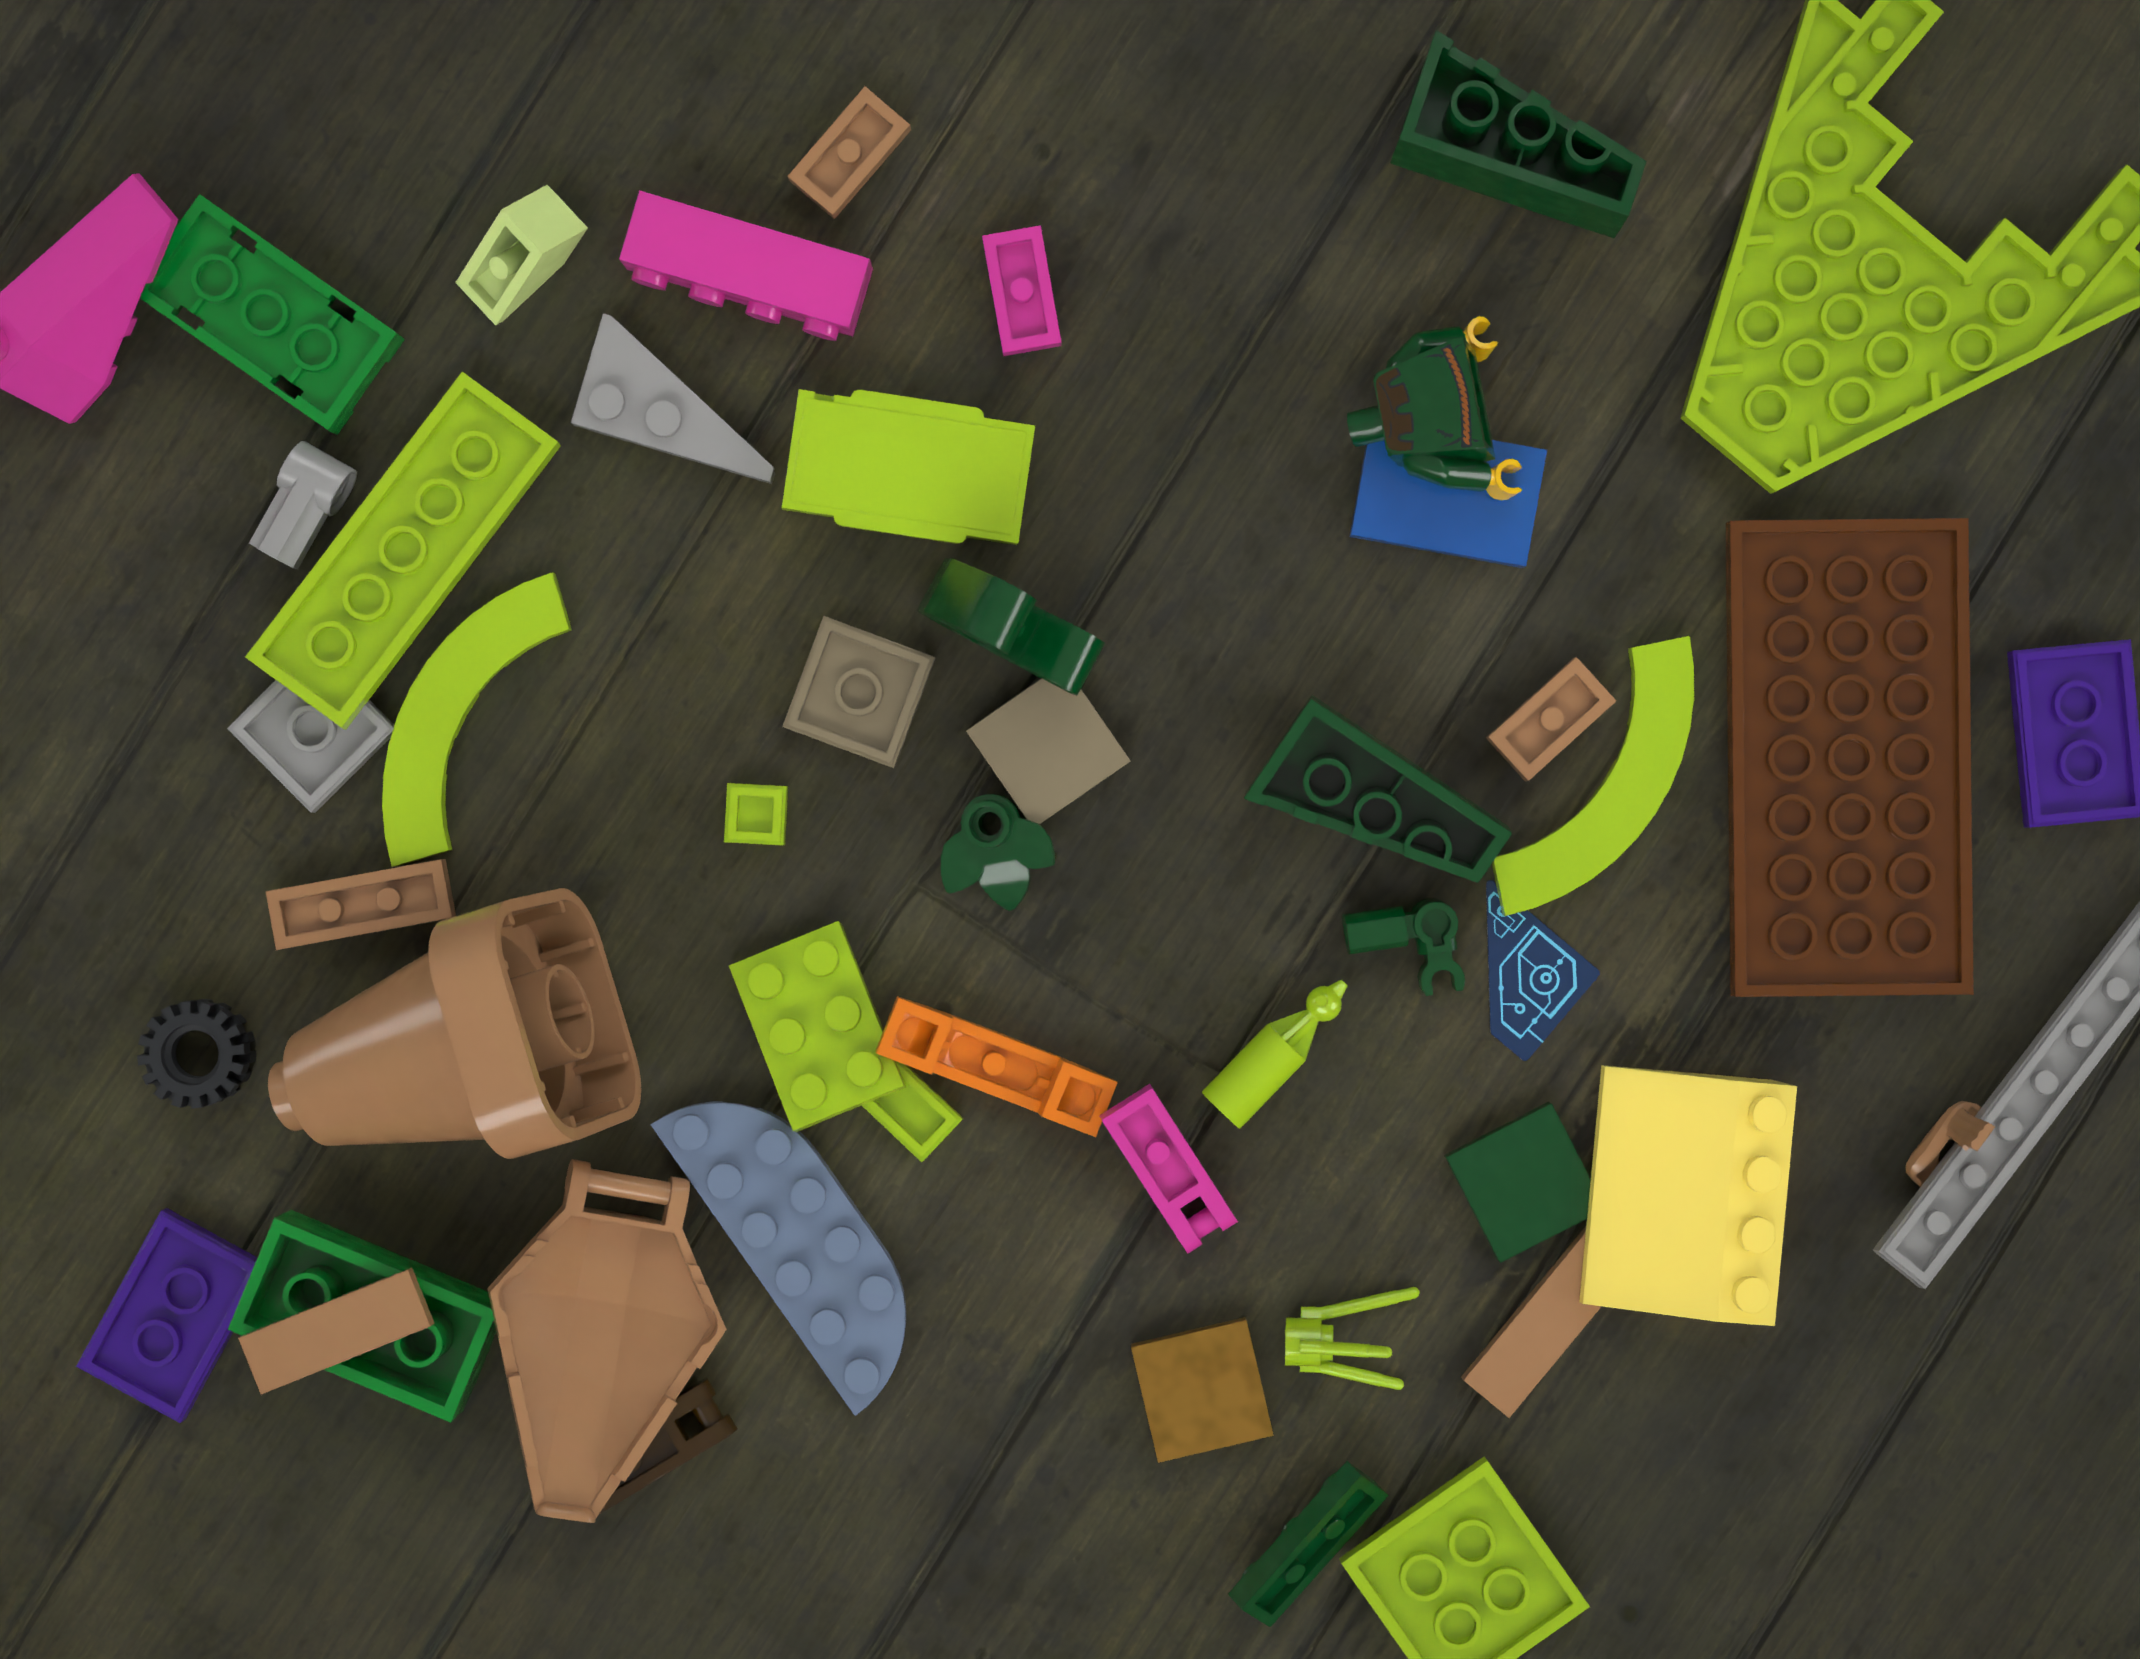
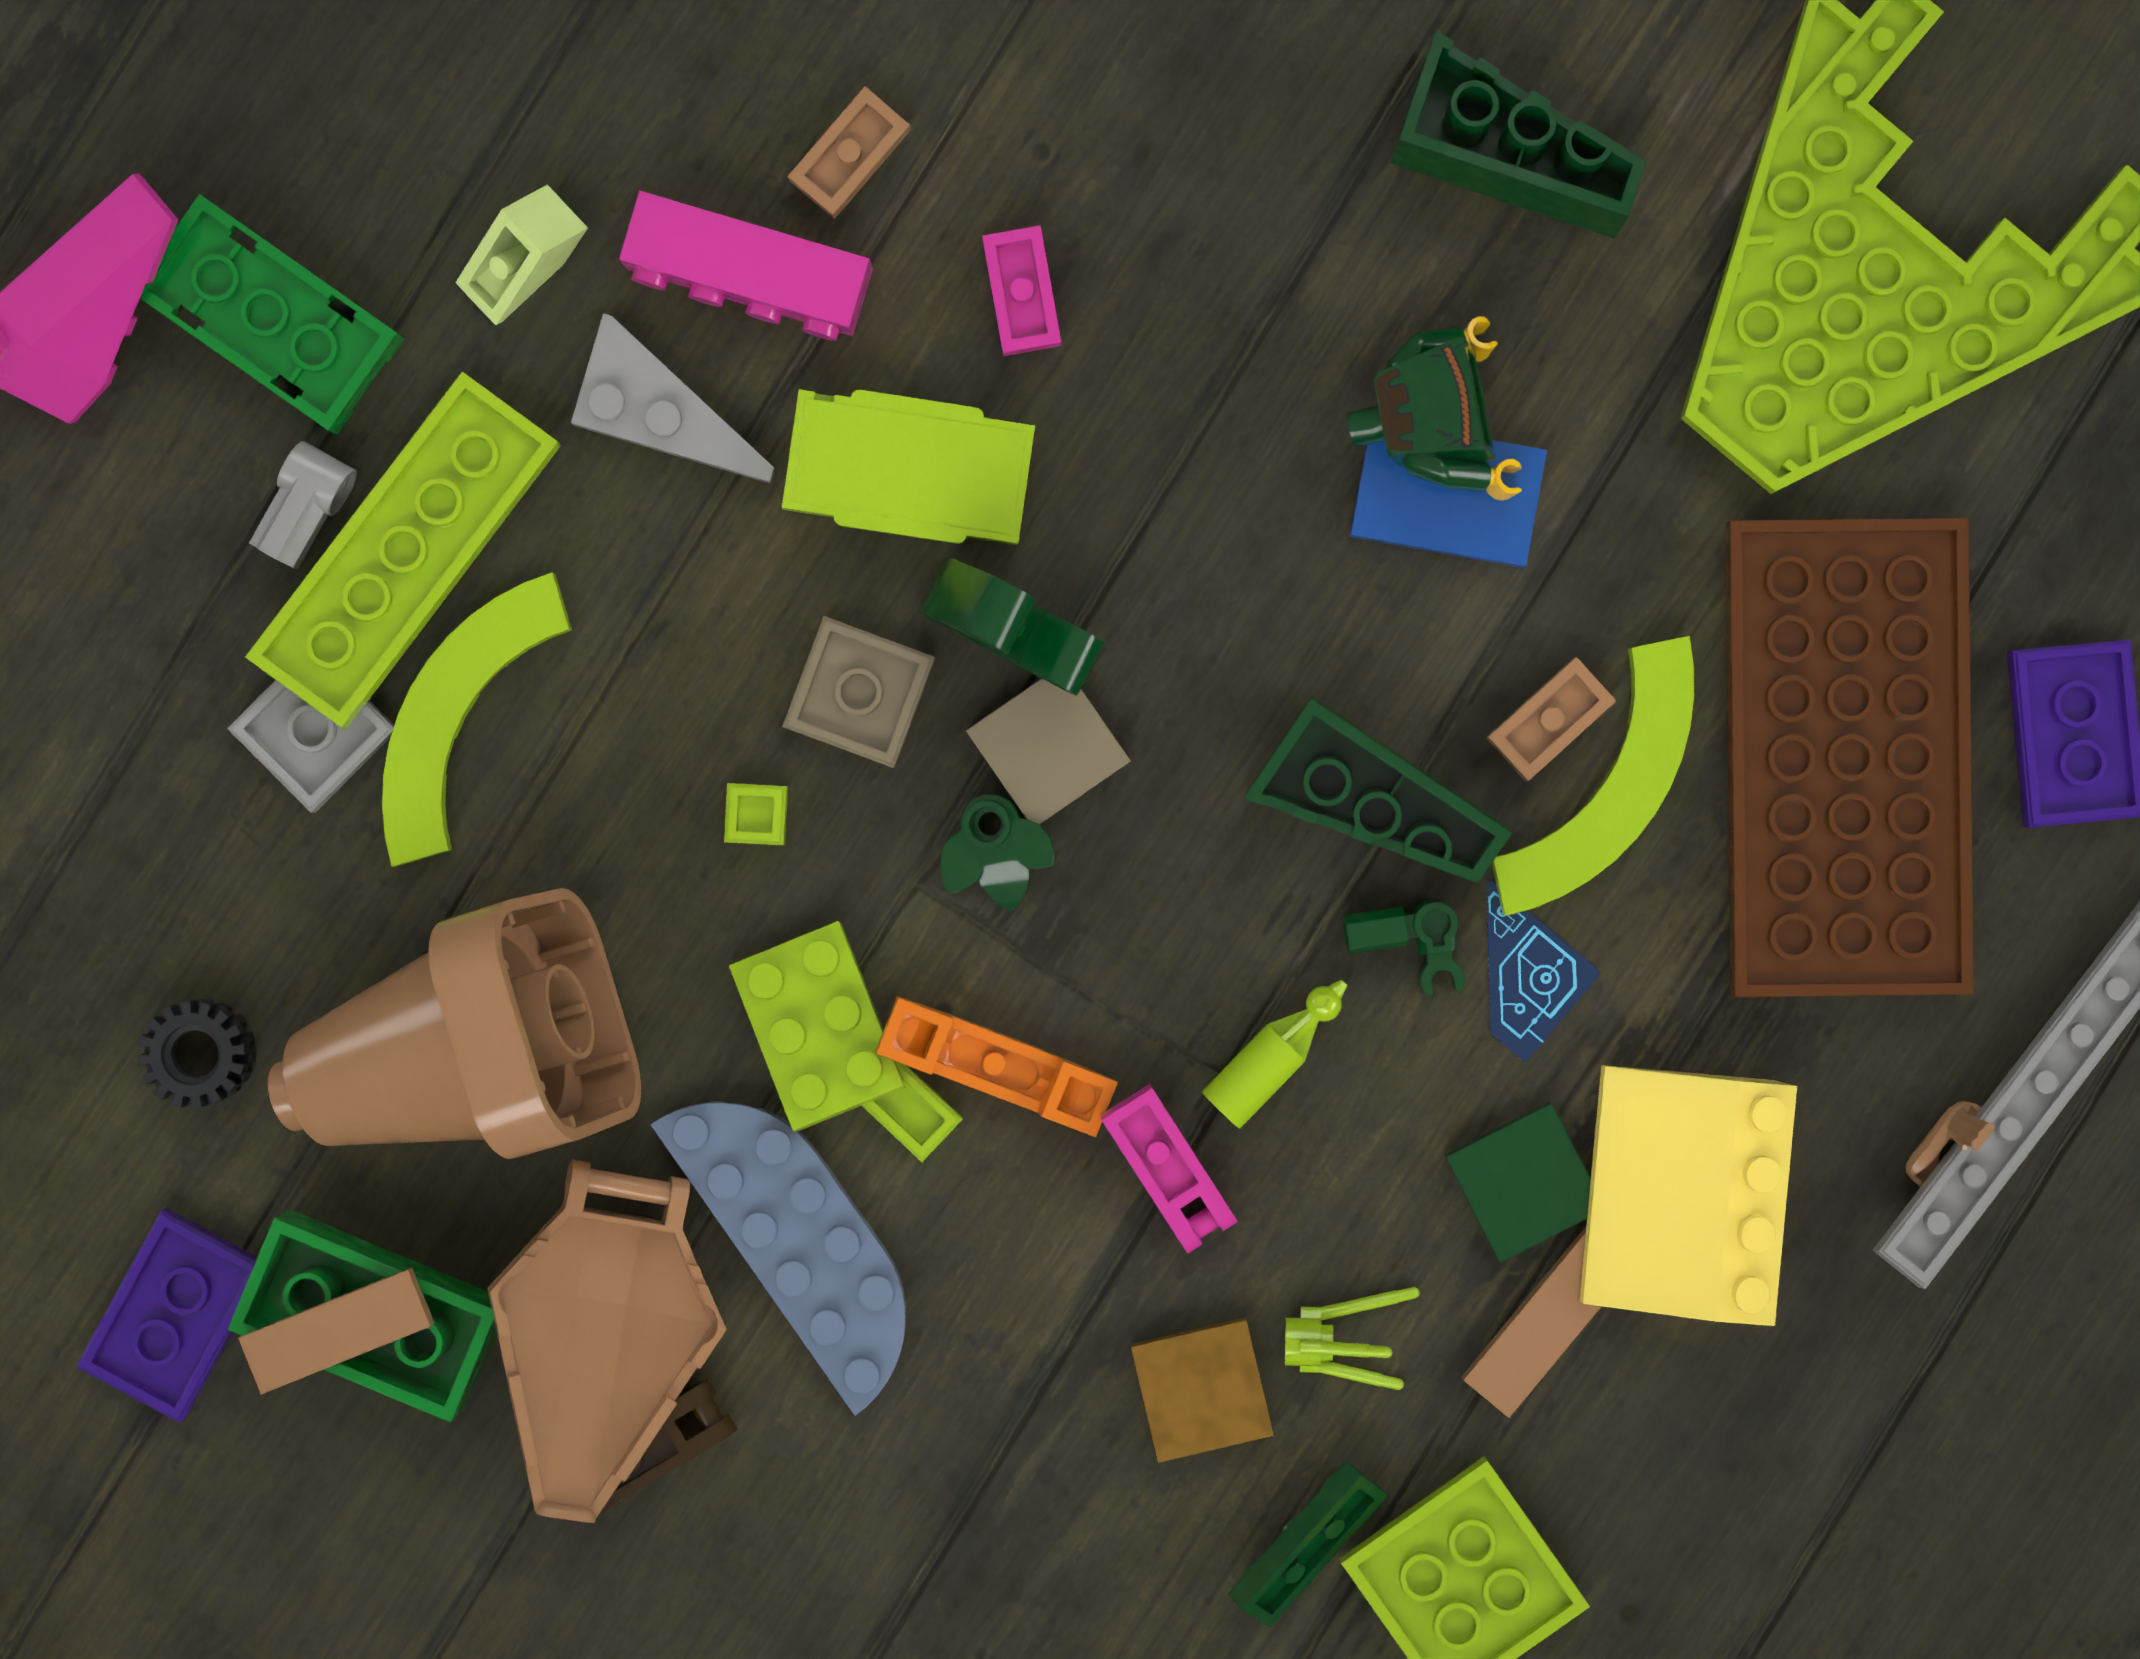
medium nougat plate [266,859,456,950] -> none

